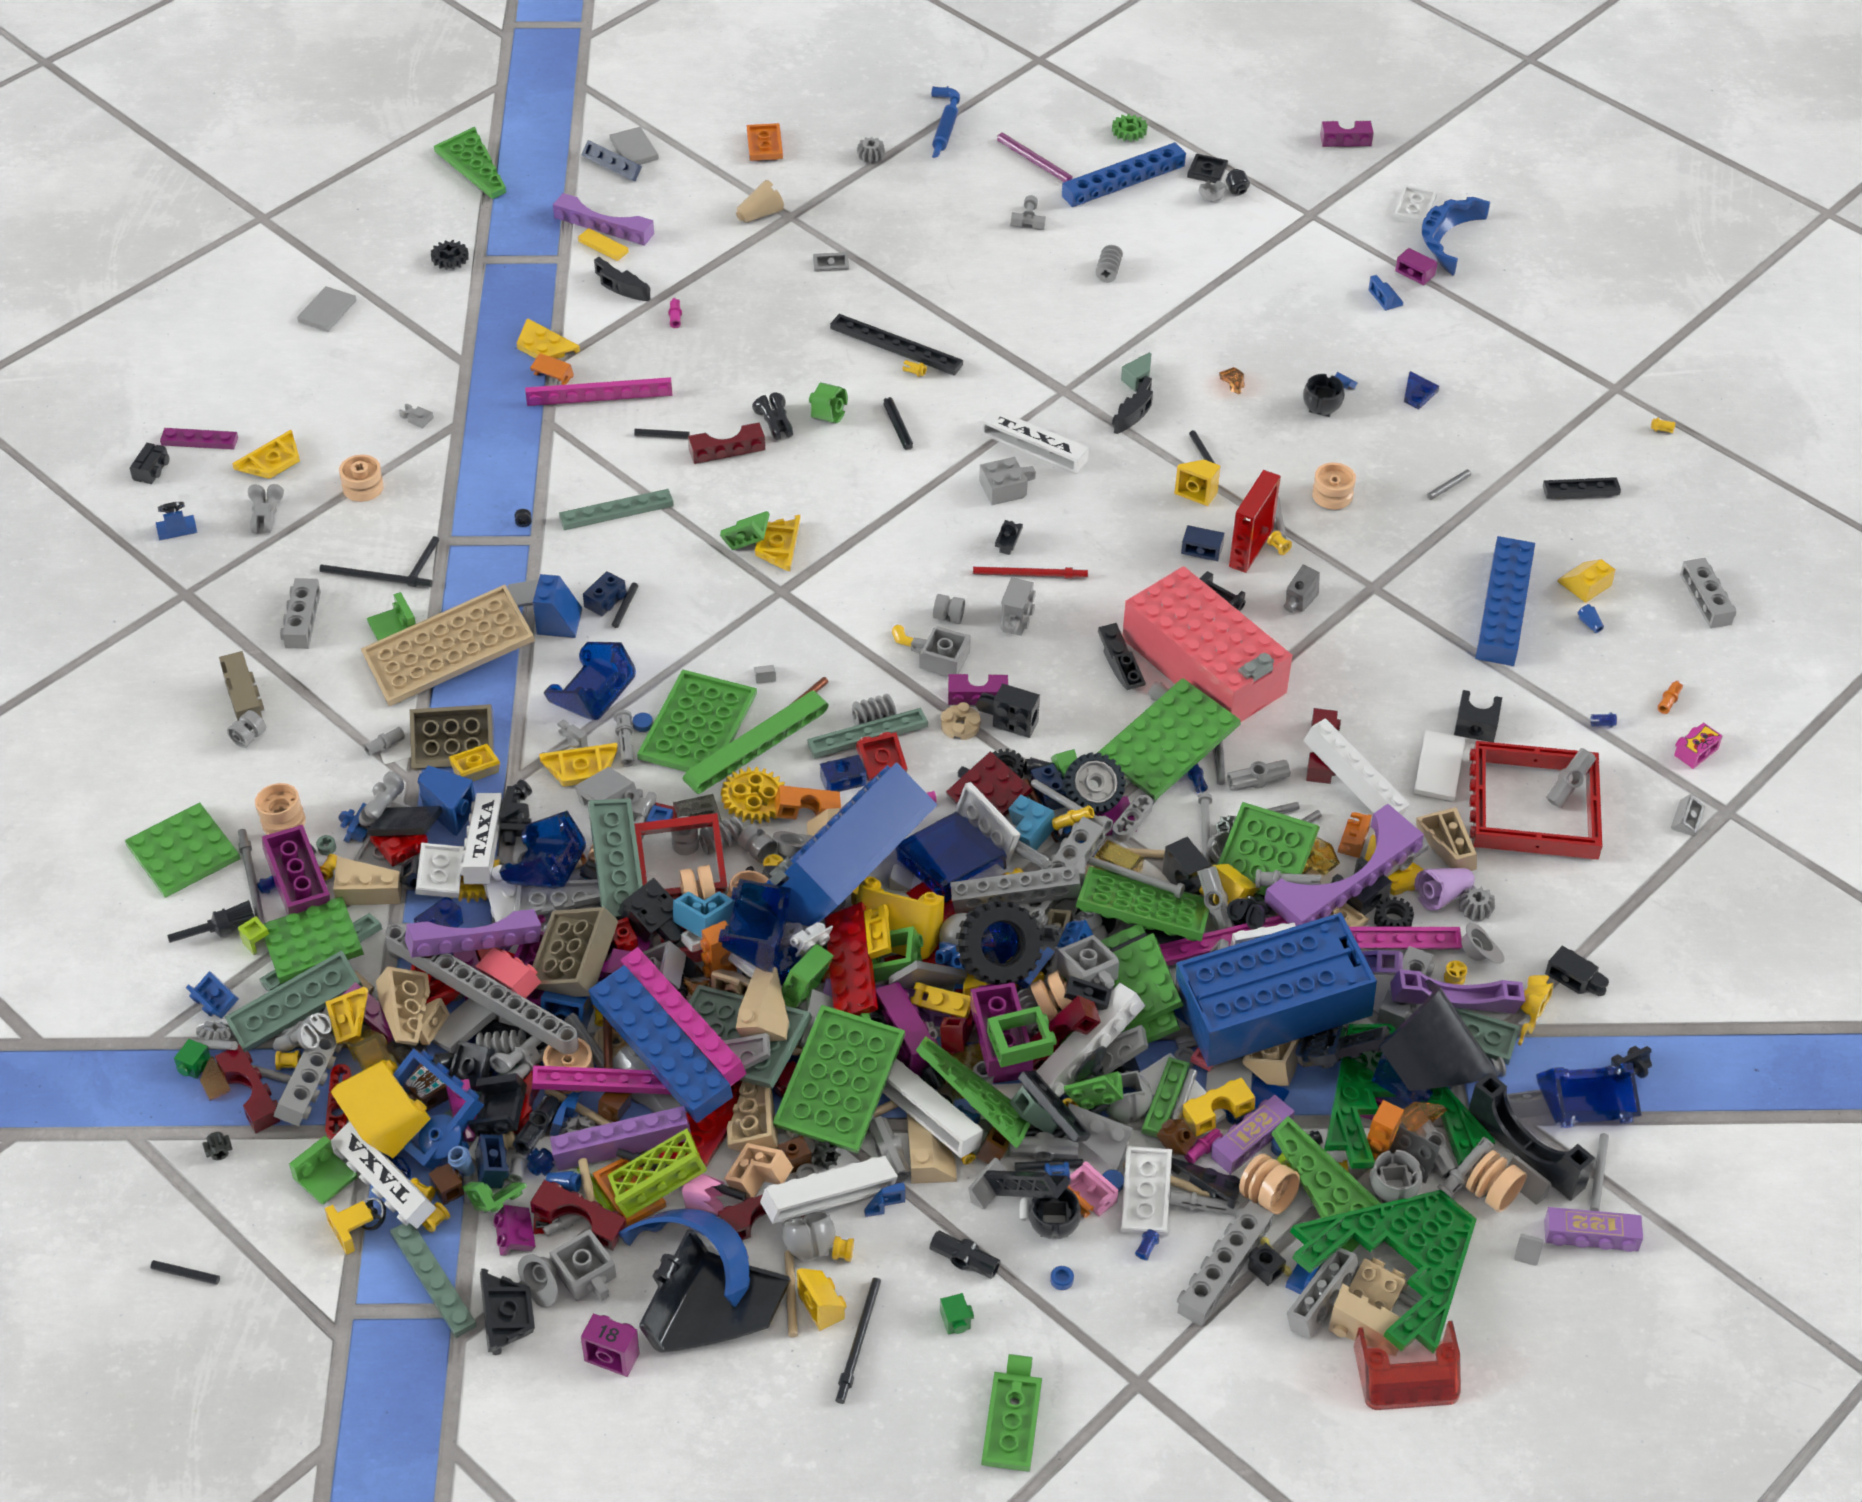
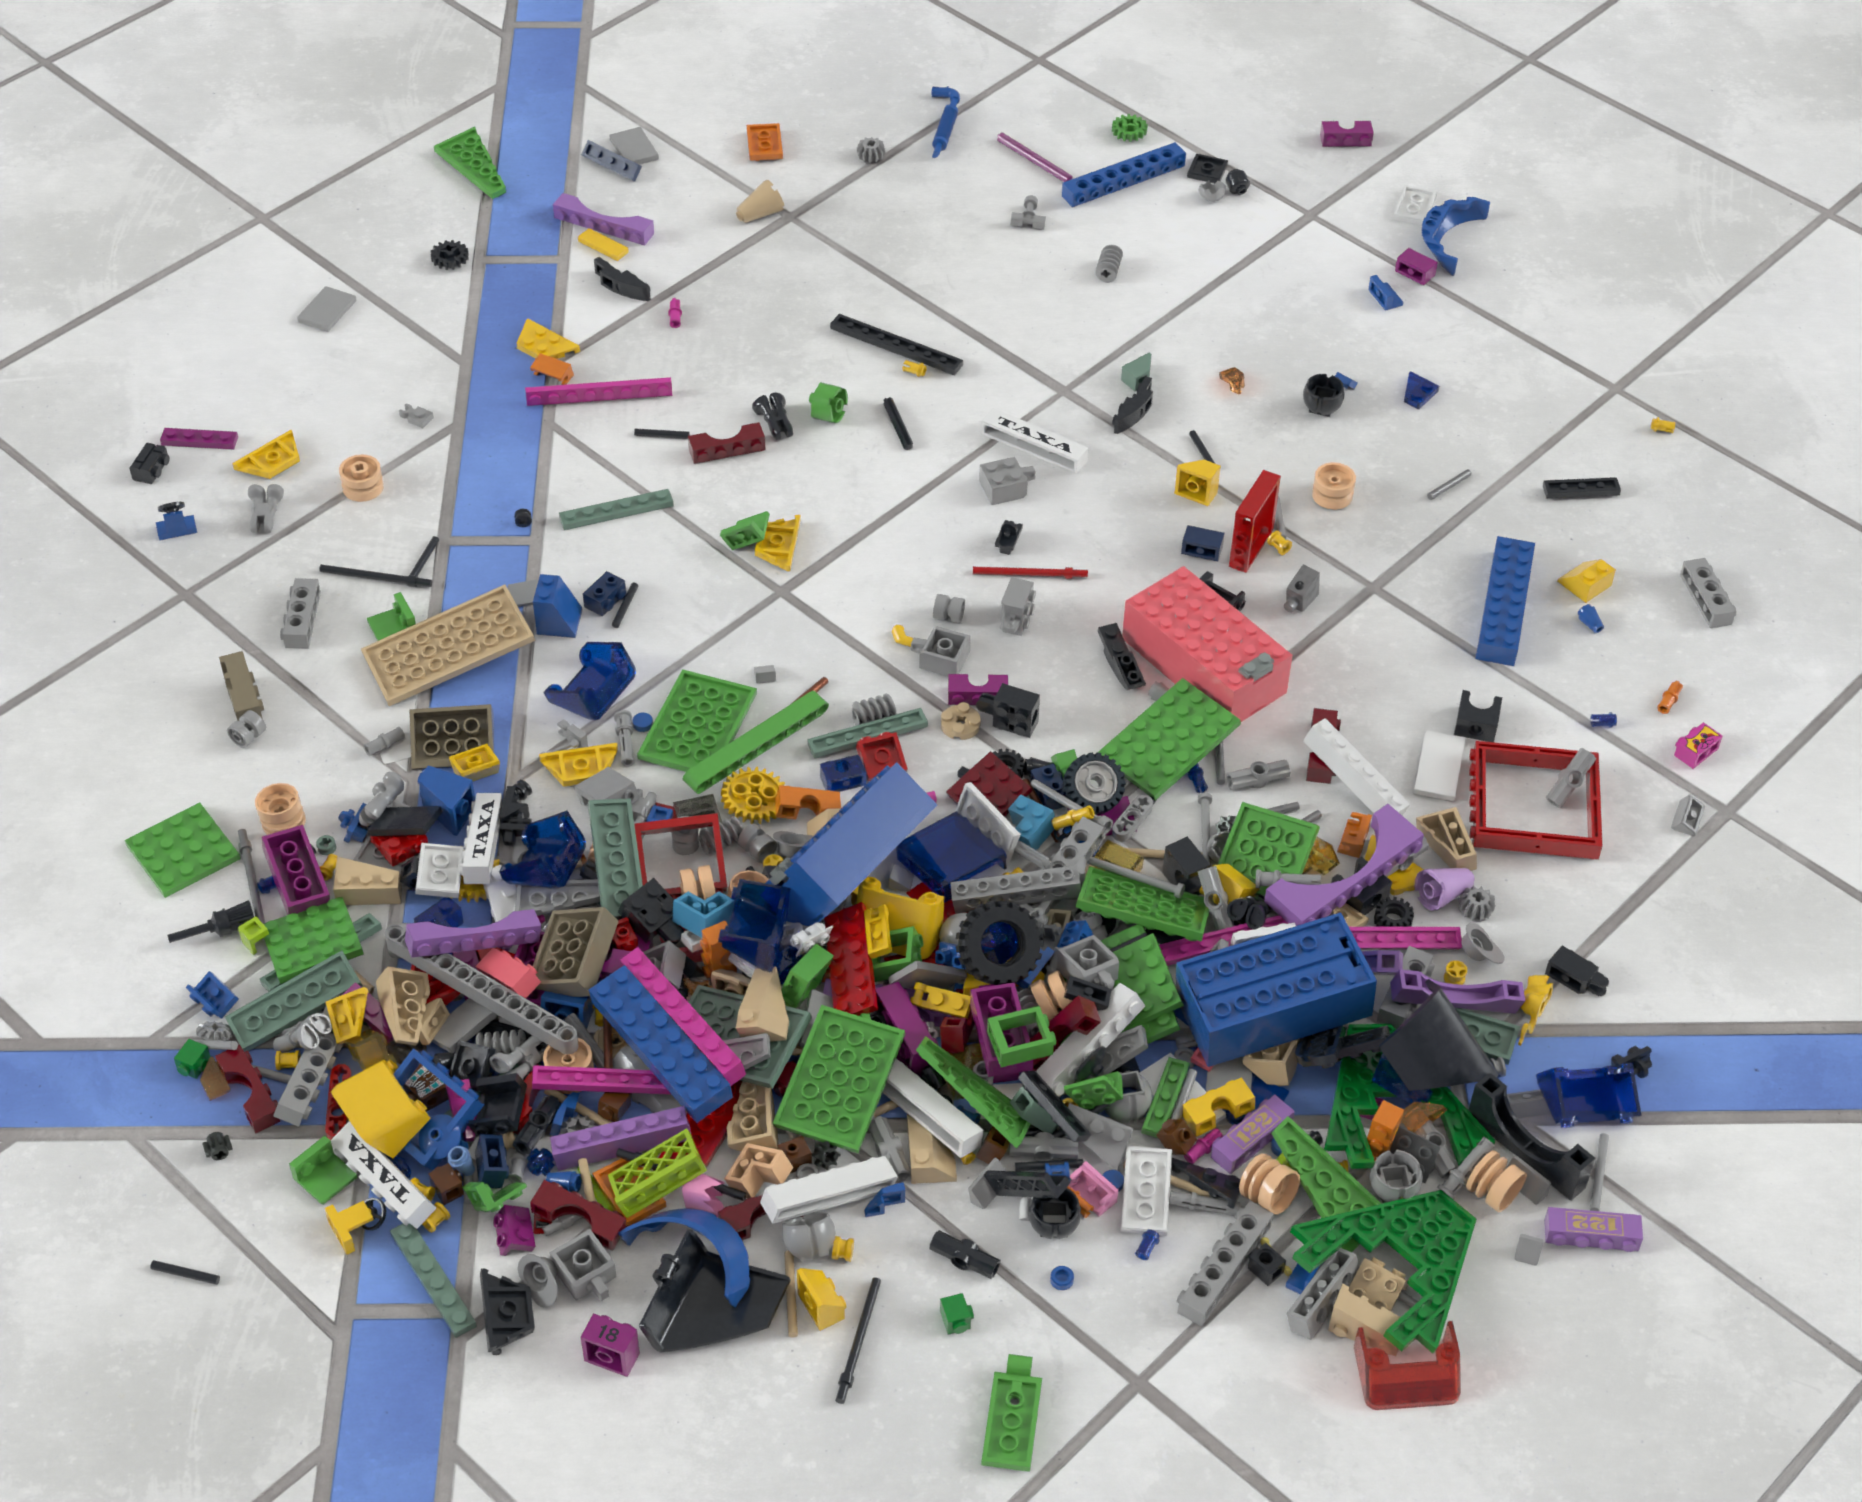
light grey slope [813,252,849,271] -> none

